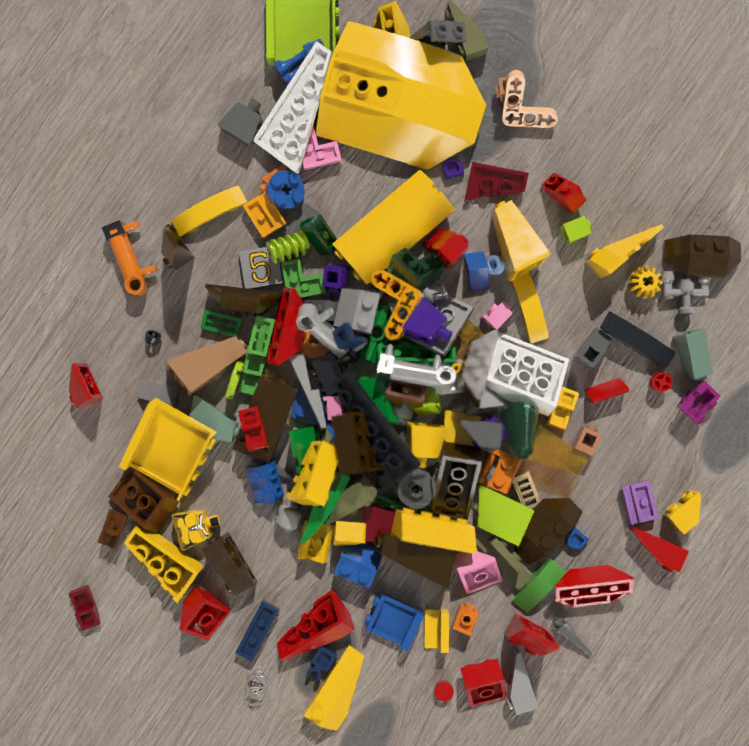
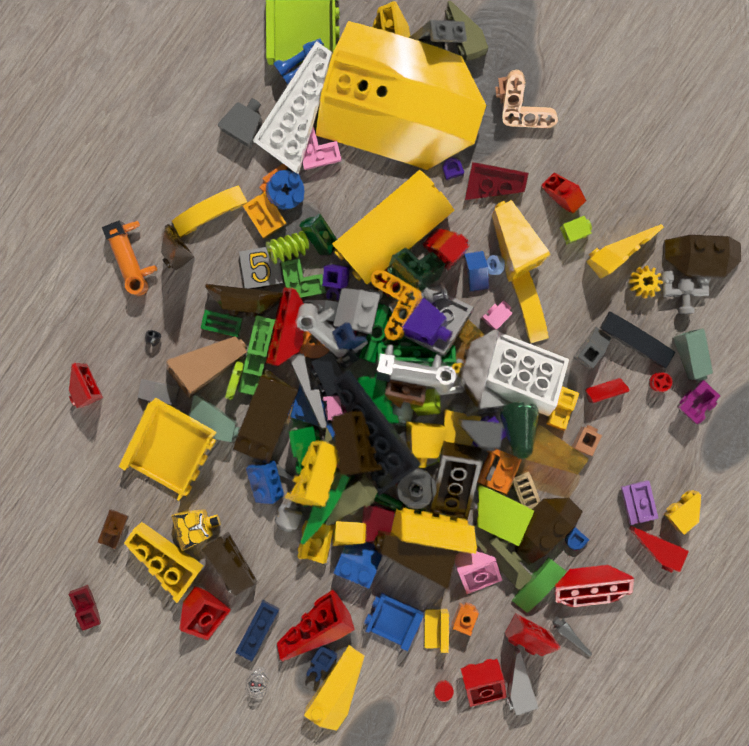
reddish brown slope [108,467,179,533] -> none
red slope [238,406,268,451] -> none

